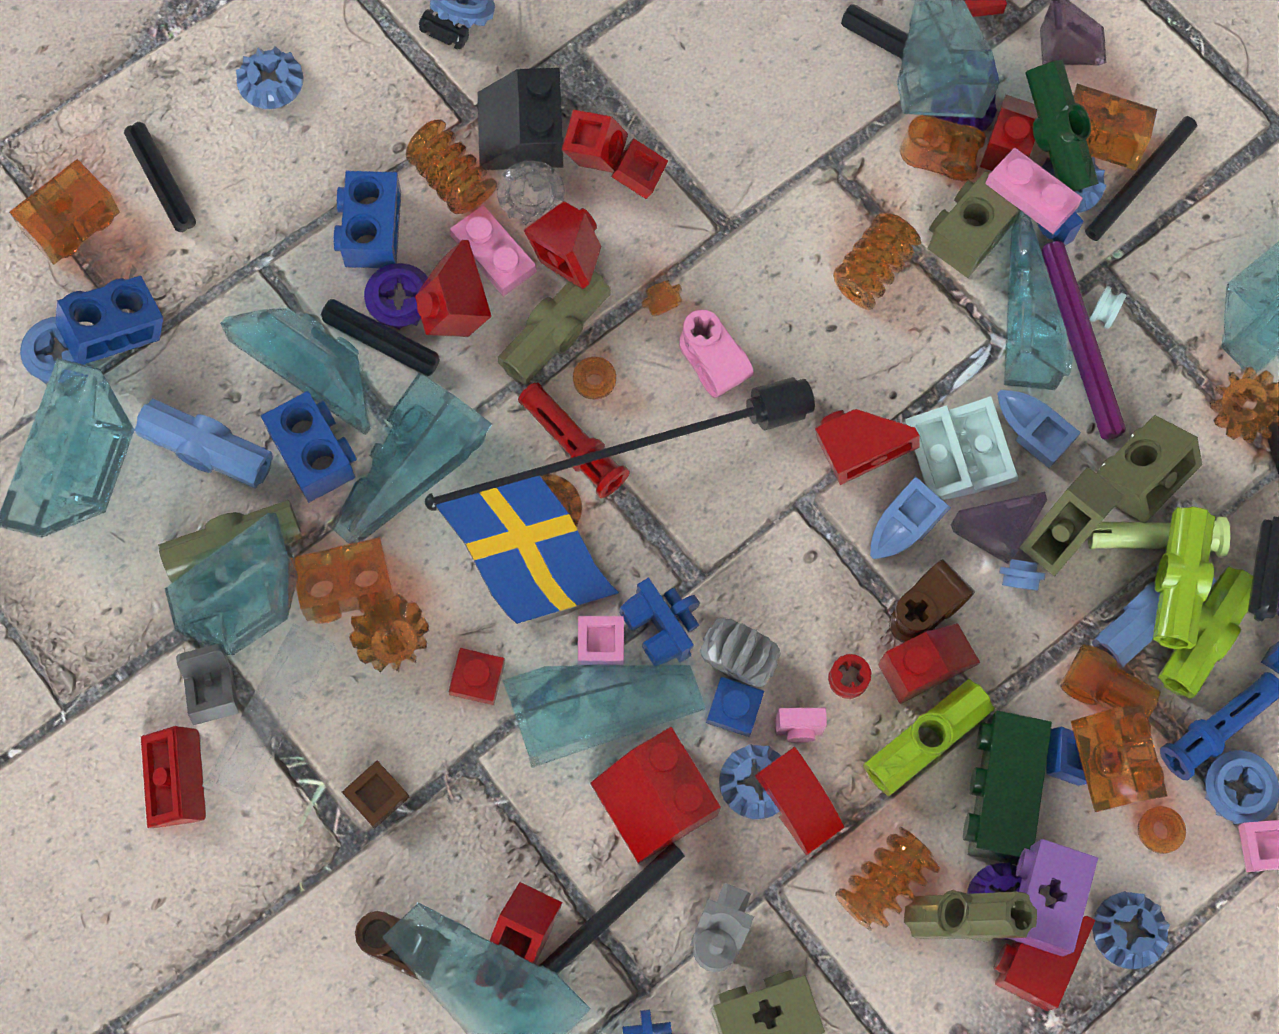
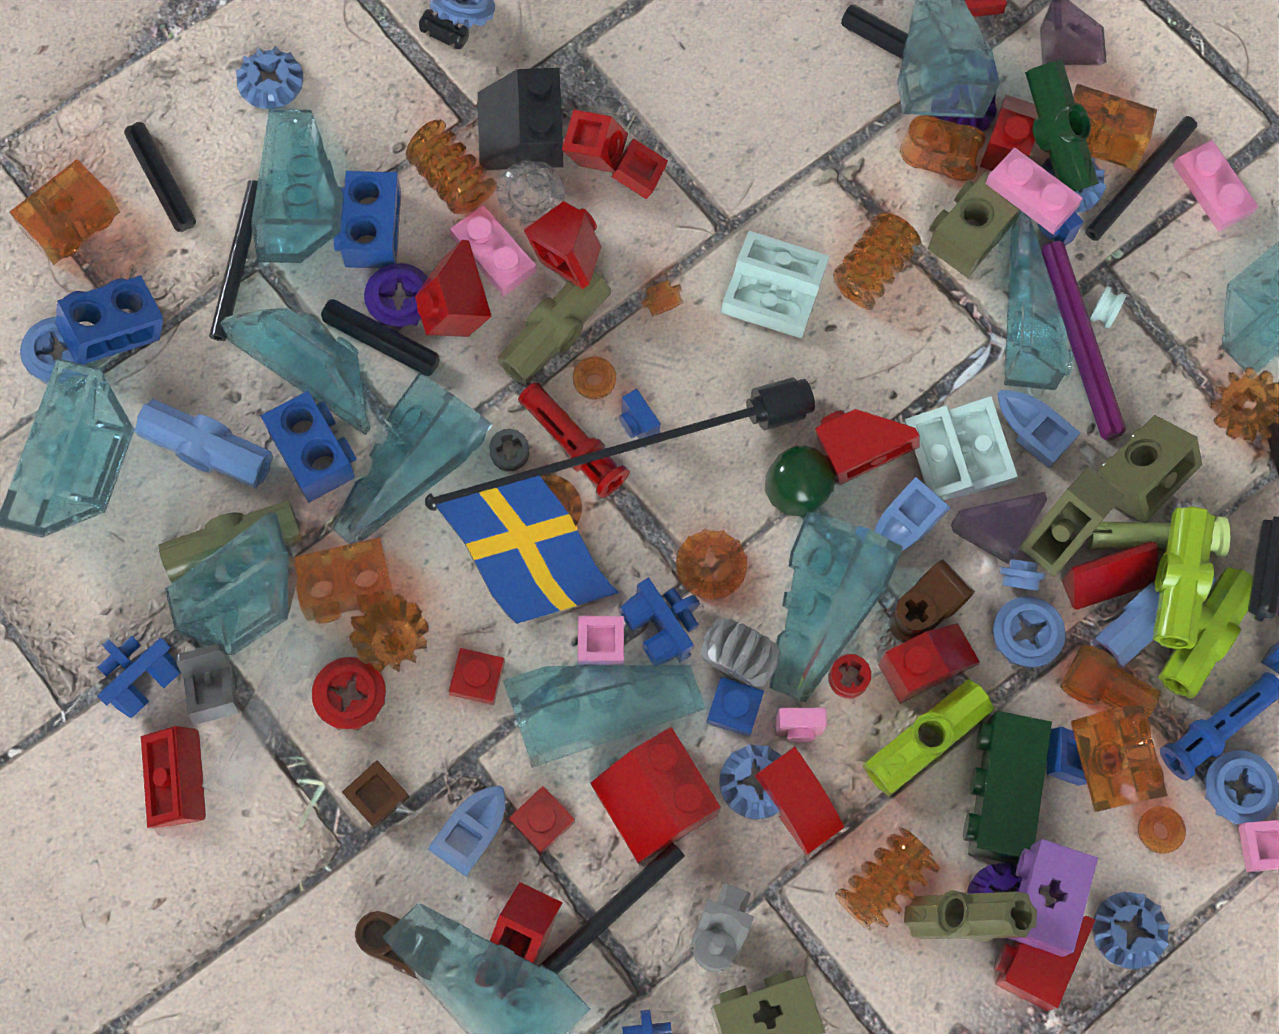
bright pink piece [679,310,754,398] -> none
none -> blue hips [97,636,181,718]
none -> black piece [209,180,264,341]
none -> clear light blue wedge [251,109,344,263]
none -> red gear [312,657,386,730]
none -> medium blue plate [428,785,505,877]
none -> dark grey bush [489,428,529,472]
none -> red plate [509,786,575,854]
none -> blue plate [619,389,661,448]
none -> clear orange gear [676,528,747,599]
none -> light aqua slope [720,231,830,339]
none -> dark green hair [765,445,836,517]
none -> clear light blue wedge [769,511,903,703]
none -> medium blue gear [991,597,1066,669]
none -> red slope [1062,541,1158,610]
none -> bright pink plate [1173,140,1259,232]

